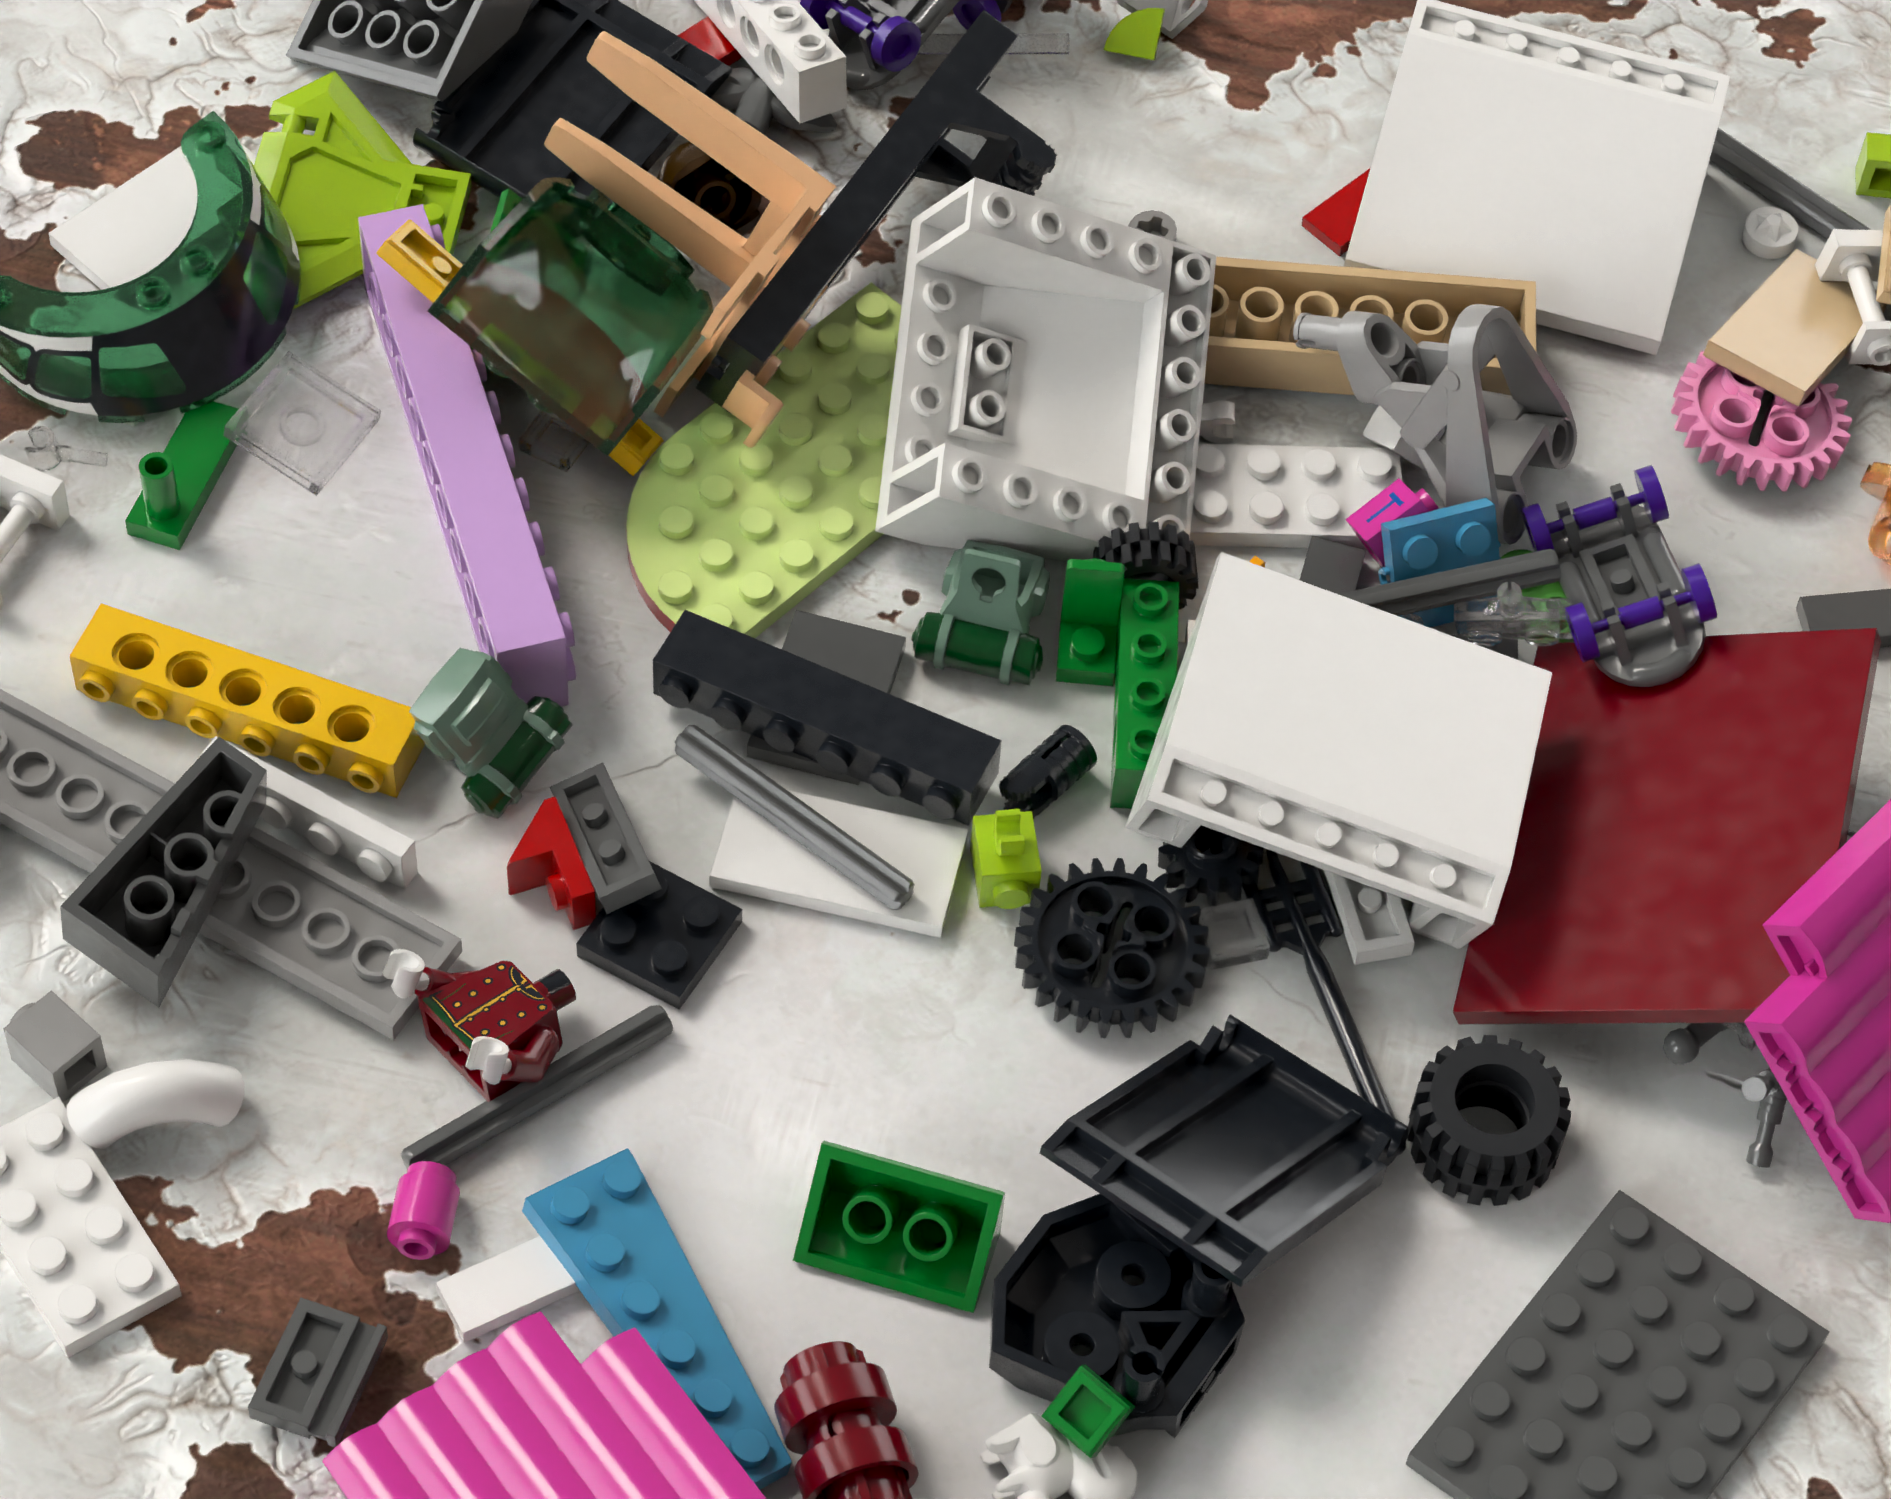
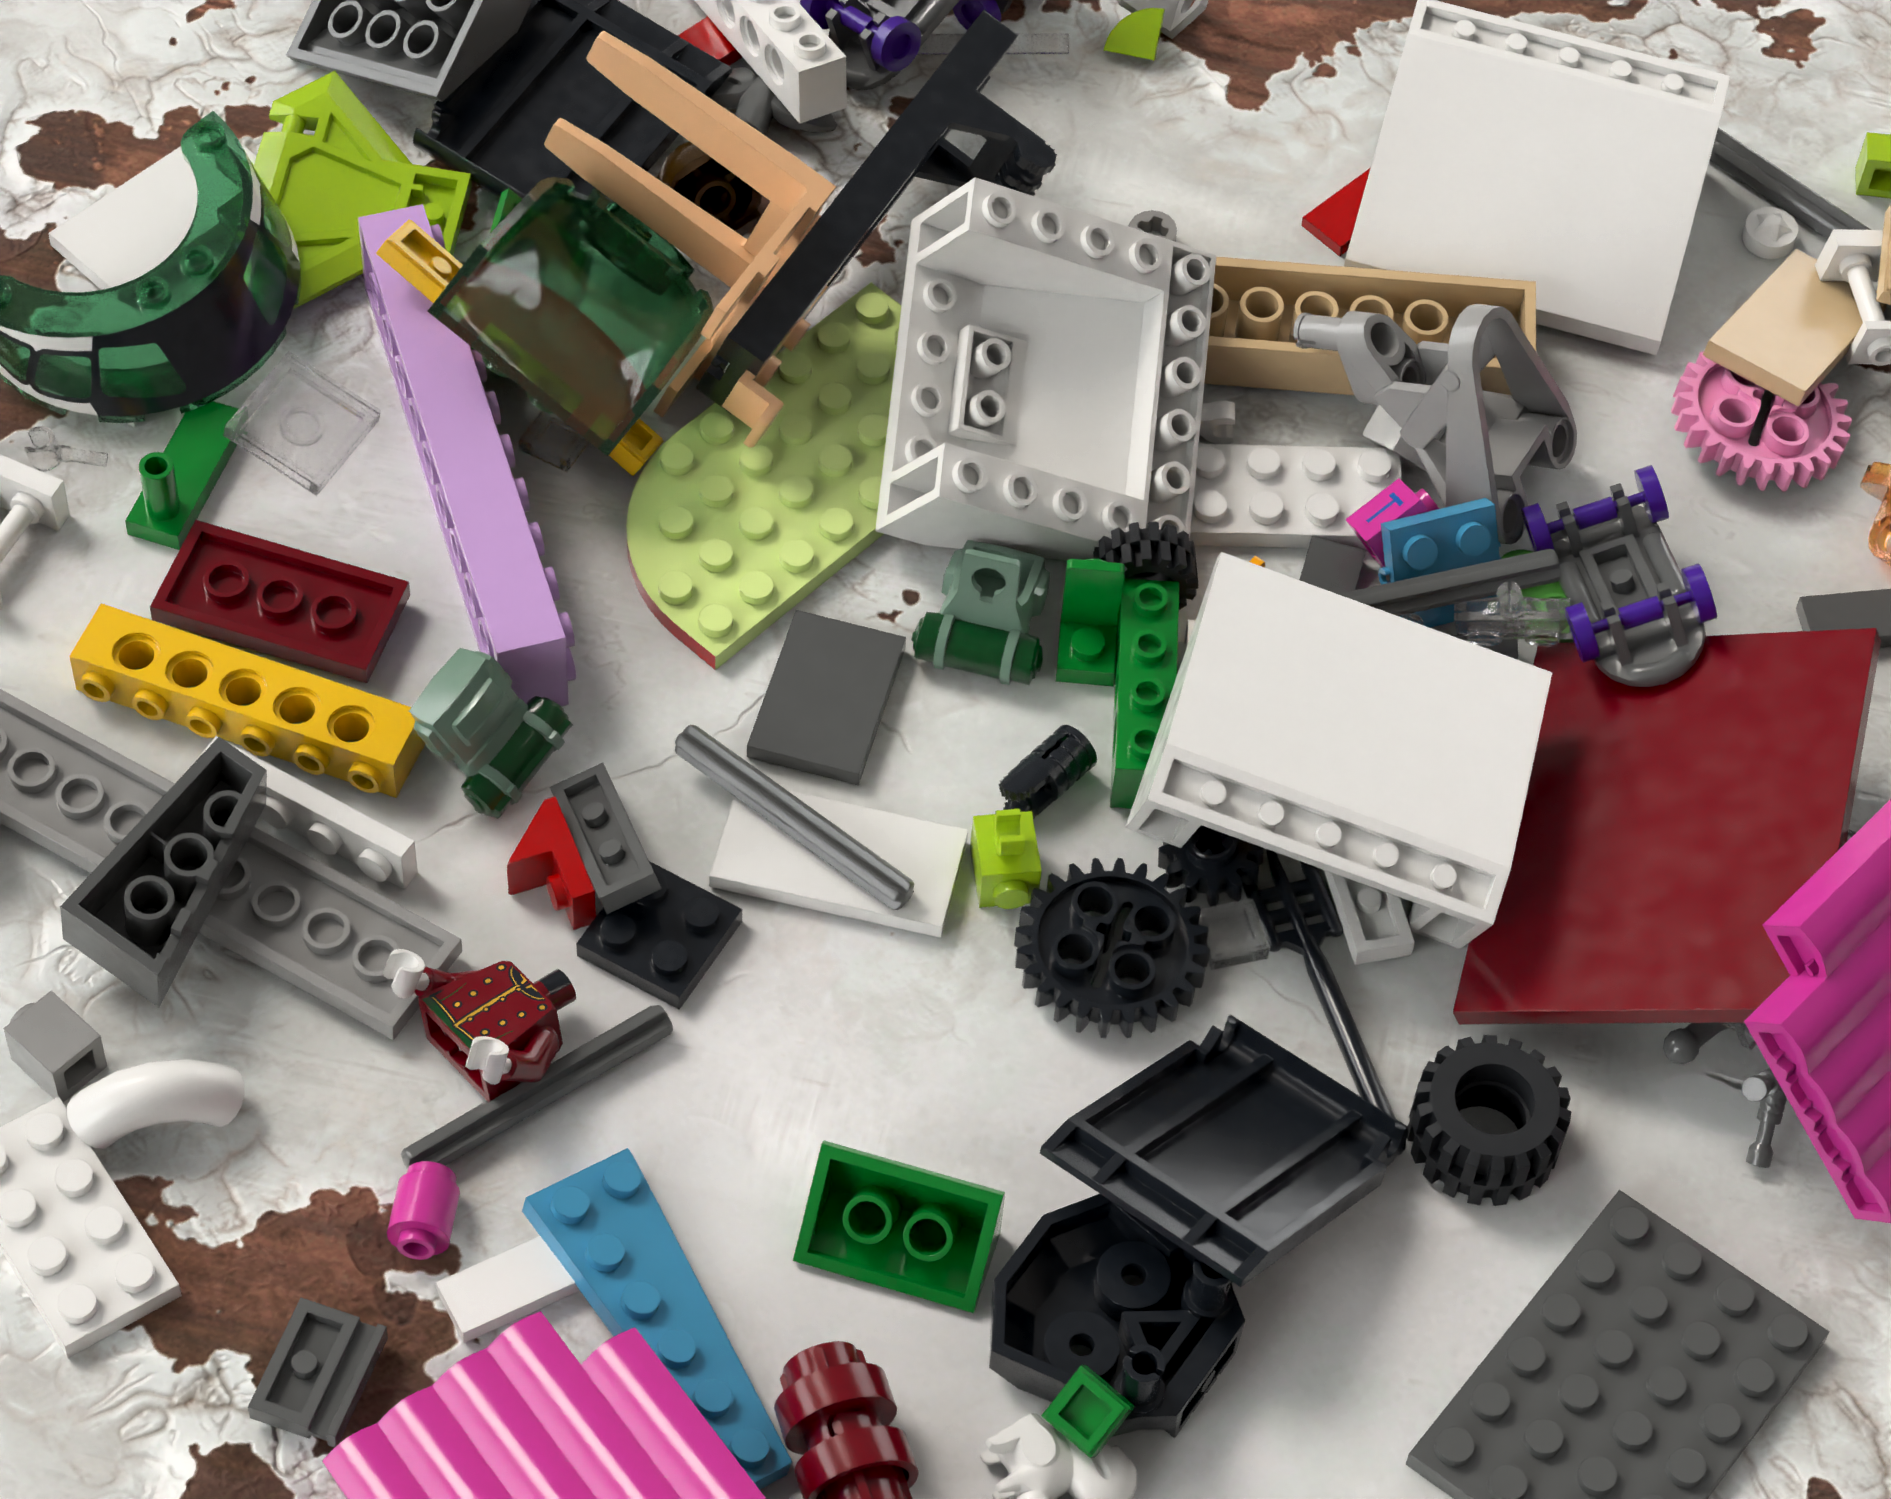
black brick [653,610,1002,826] -> none
none -> dark red plate [150,520,410,683]

